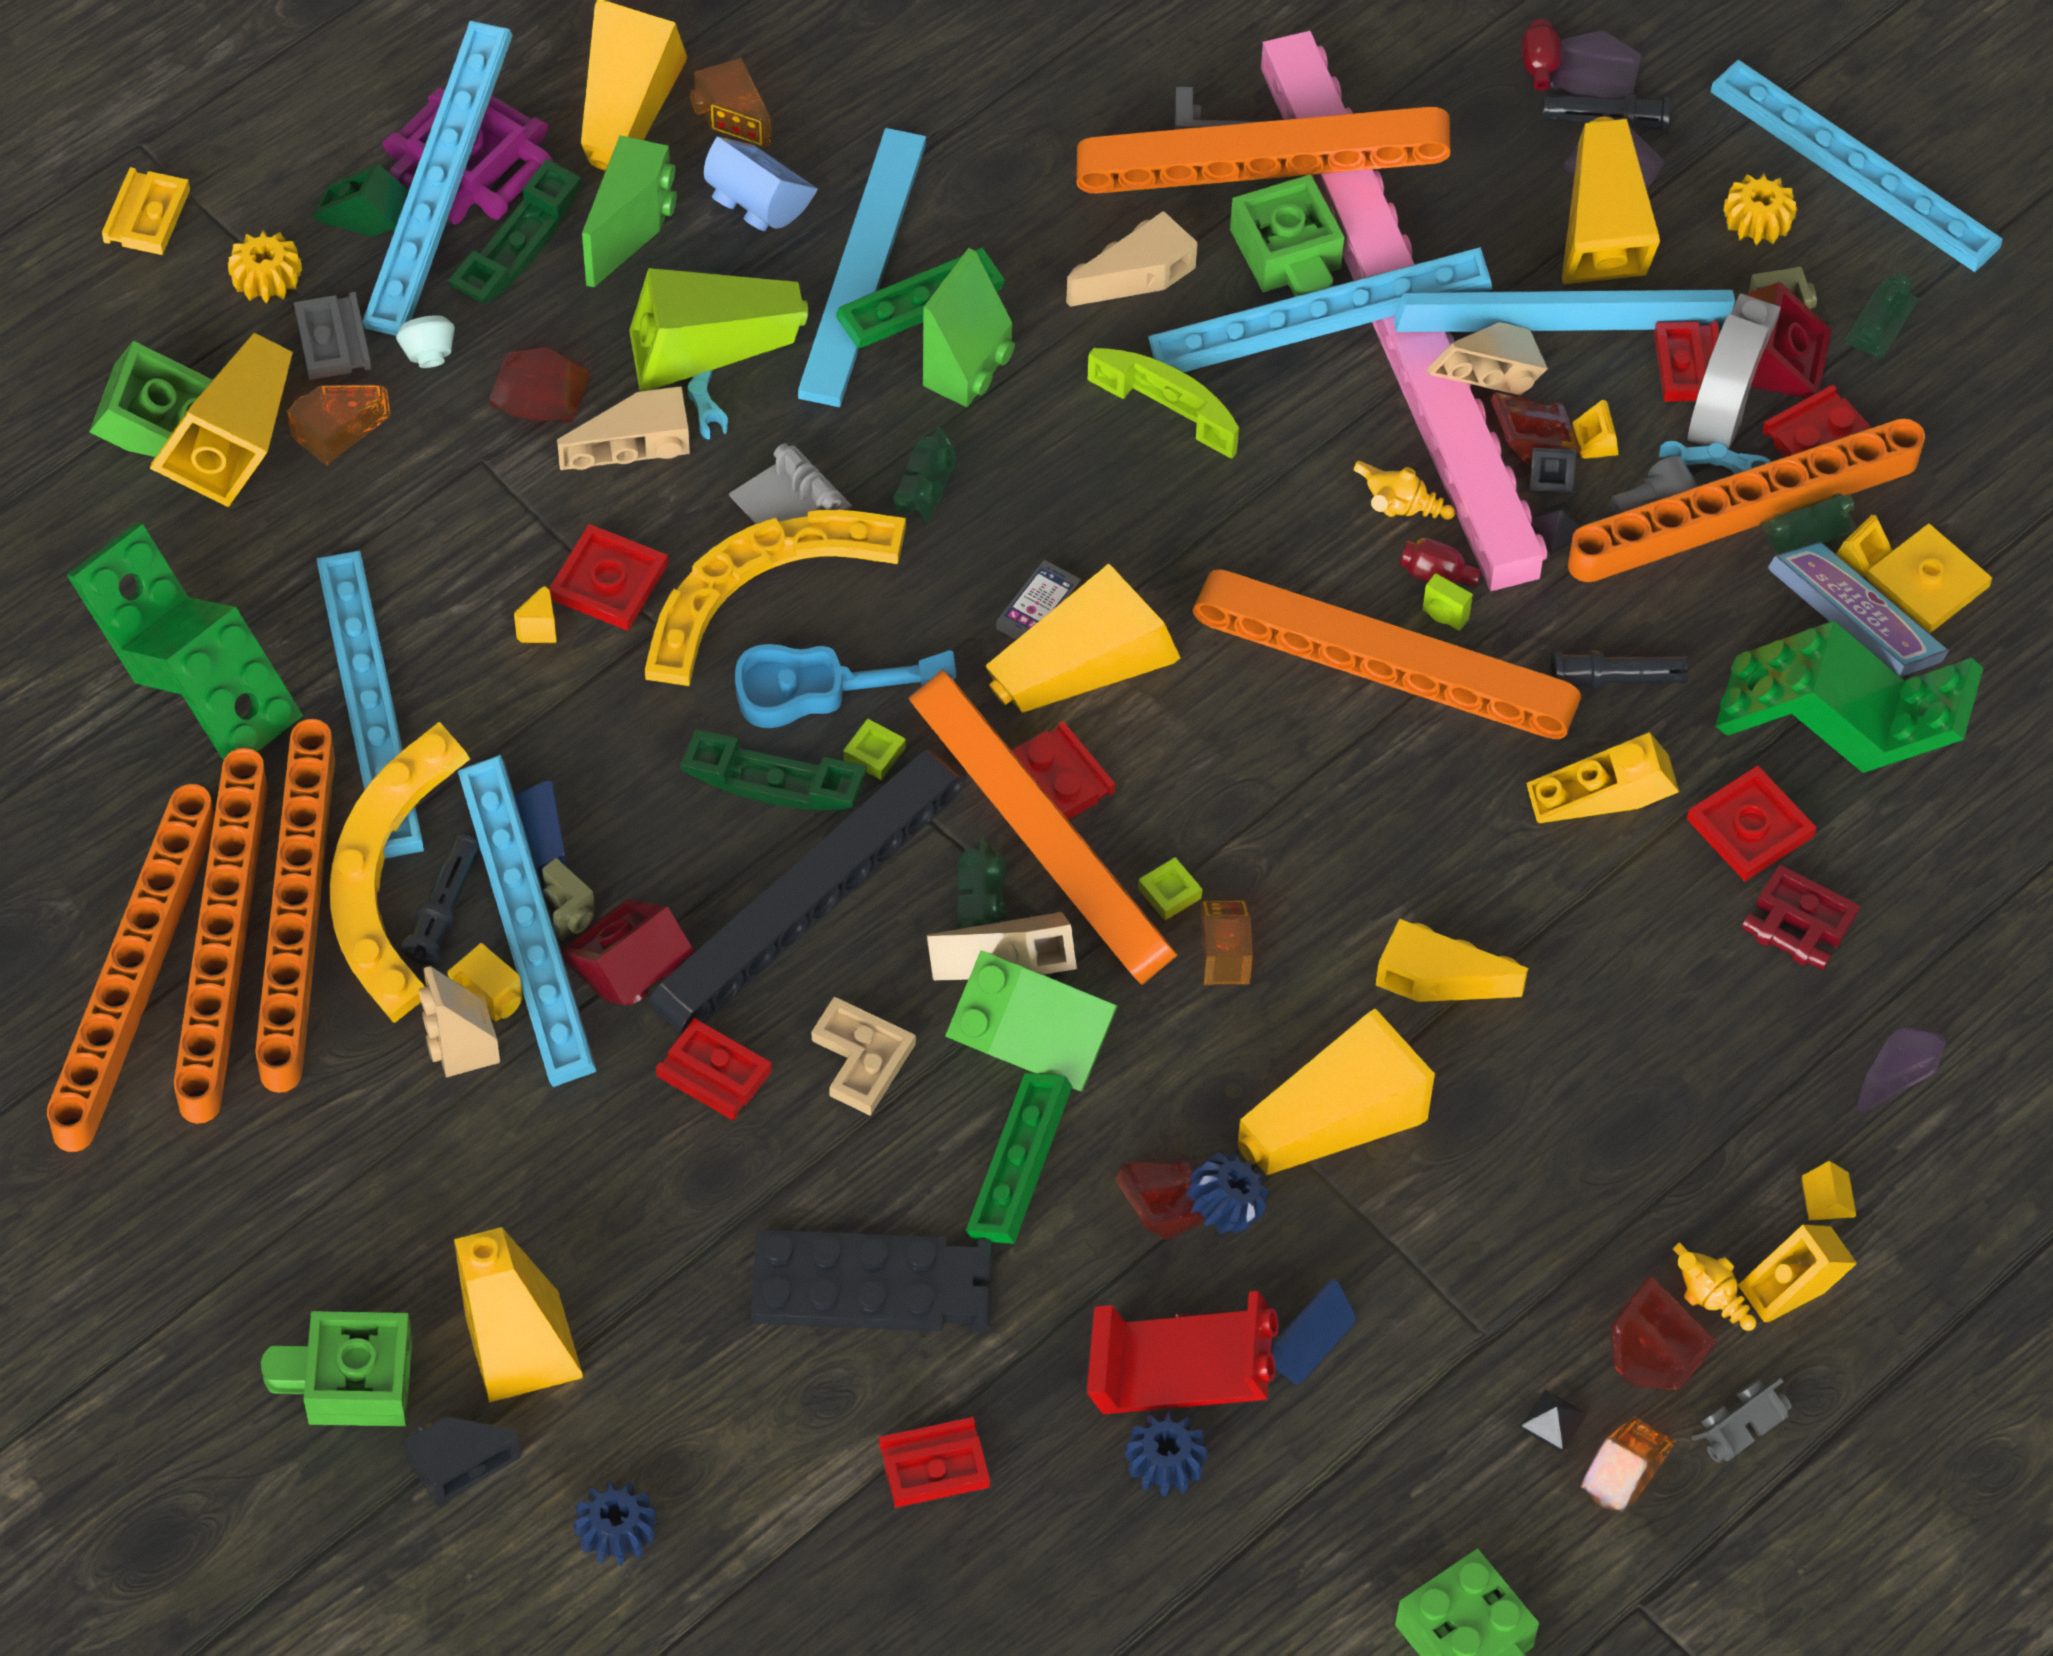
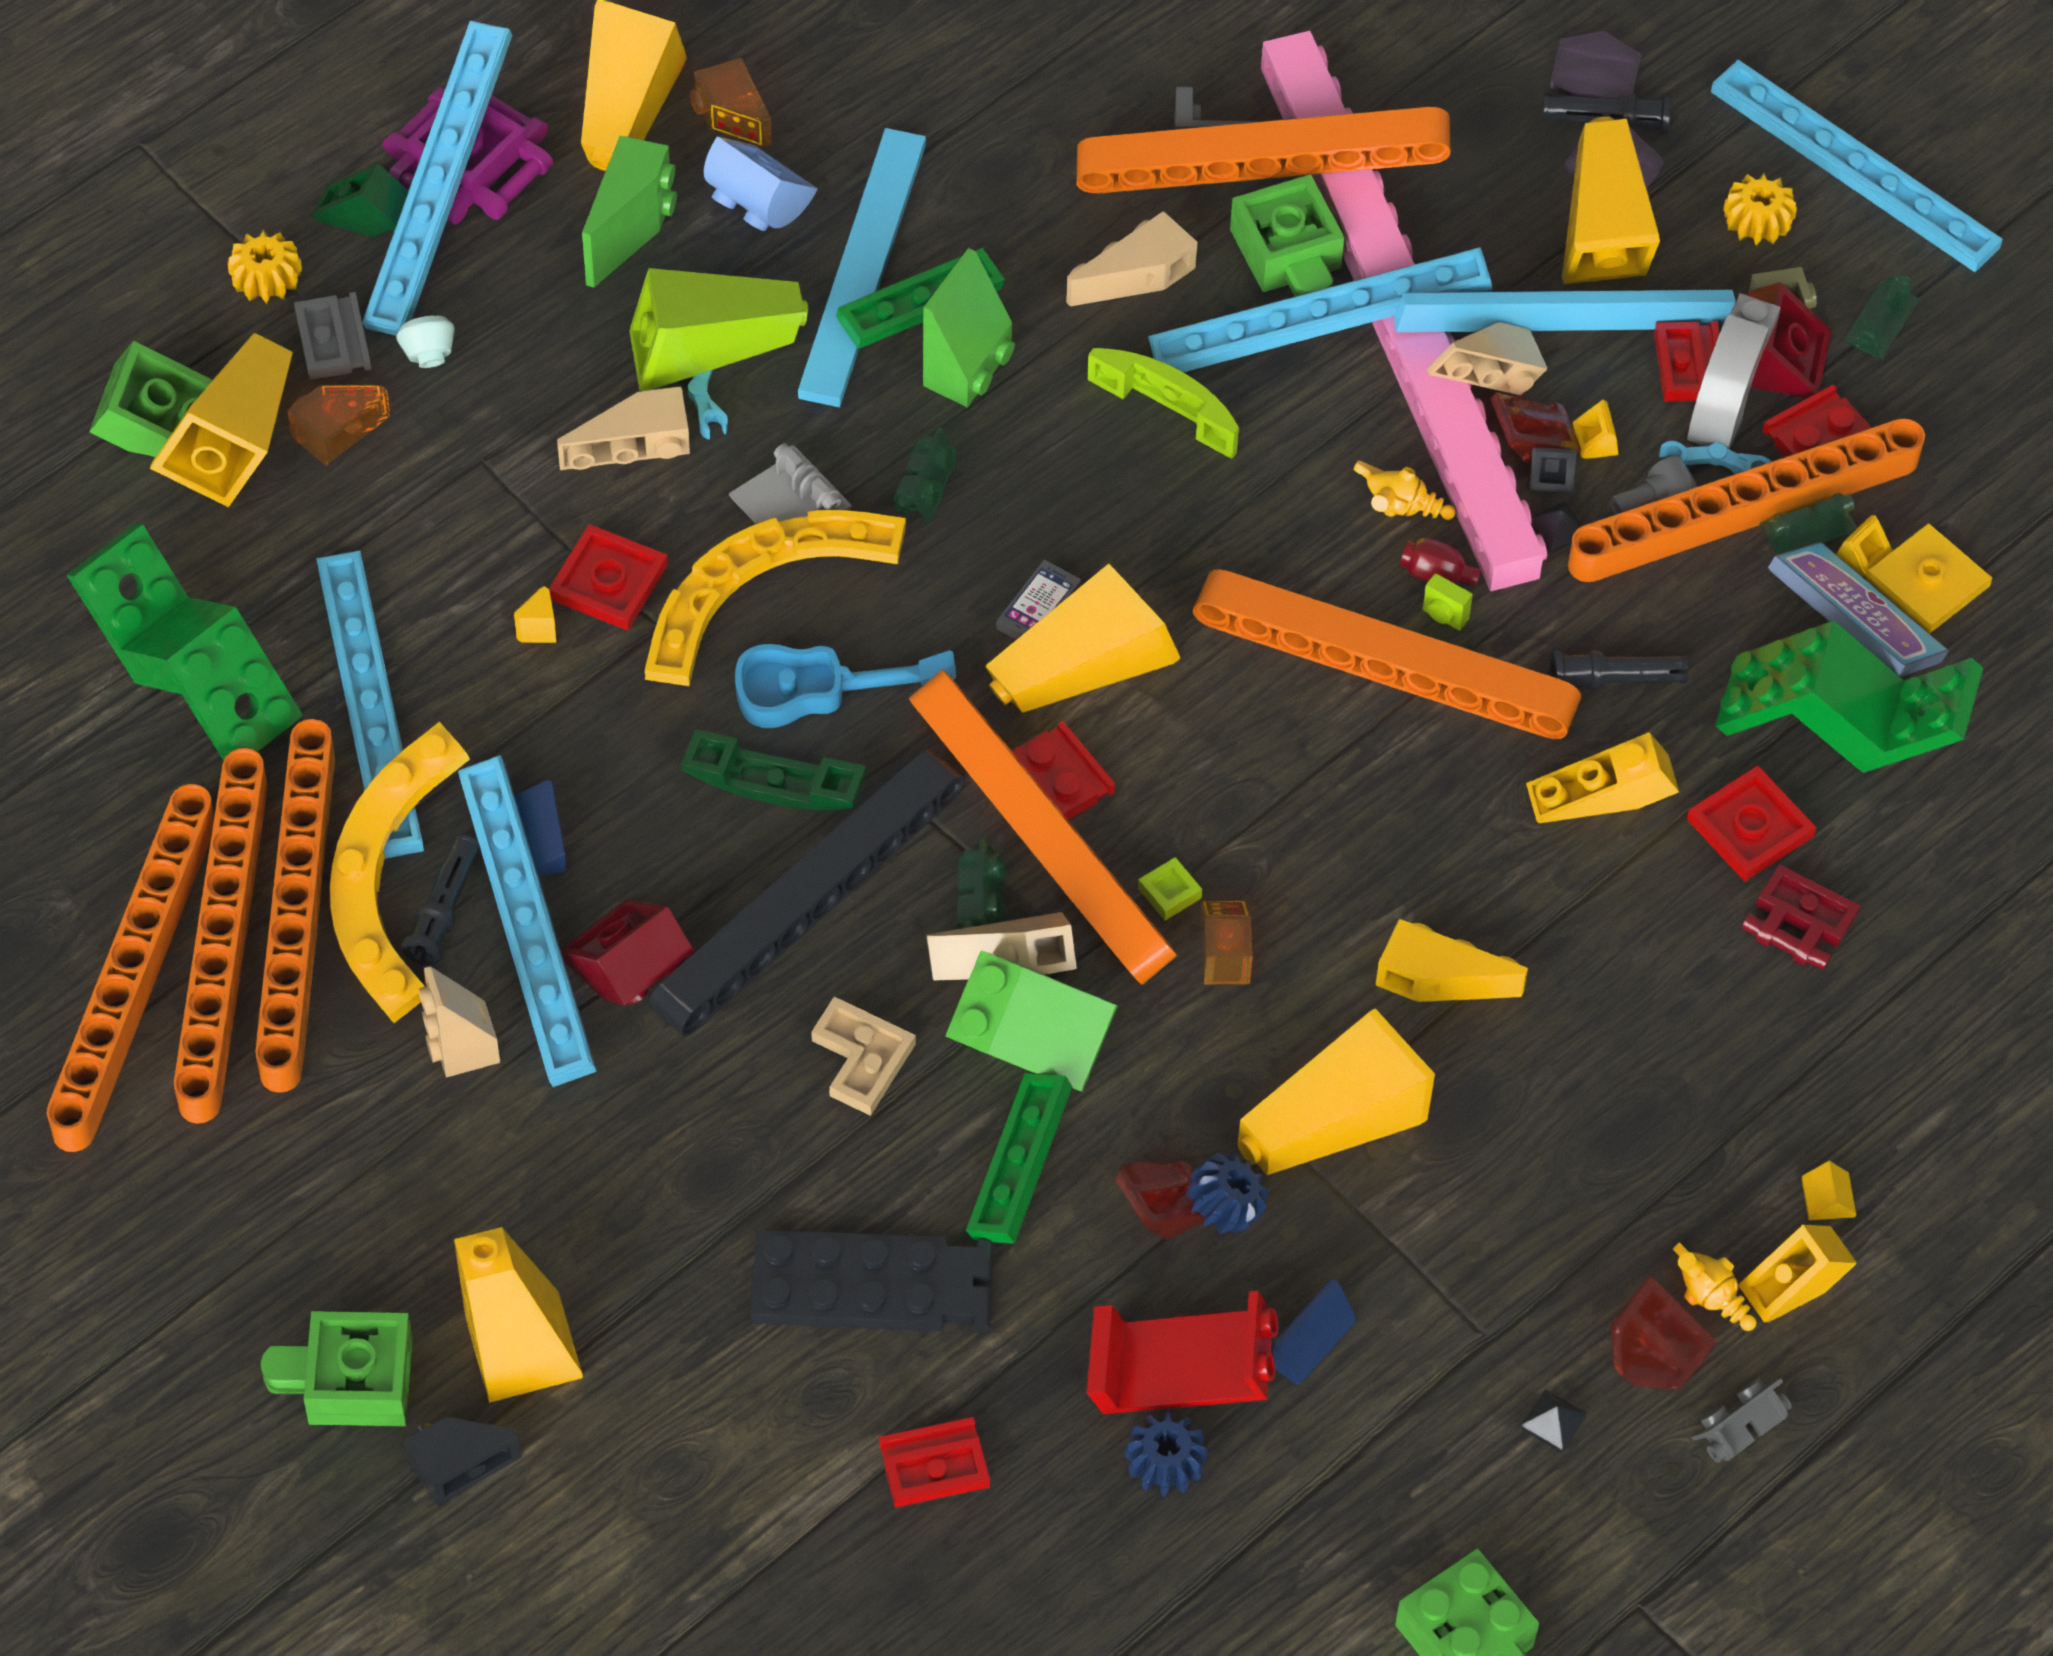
yellow plate [102,167,190,255] -> none
dark green slope [448,159,582,304] -> none
yellow brick [448,943,523,1022] -> none
clear red slope [489,347,589,423] -> none
olive bracket [542,858,595,941] -> none
dark blue gear [573,1479,657,1567] -> none
red plate [656,1018,772,1121] -> none
lime plate [843,719,906,781] -> none
dark red plant [1521,20,1562,91] -> none
clear orange slope [1581,1417,1676,1512] -> none
clear purple slope [1856,1027,1946,1114] -> none

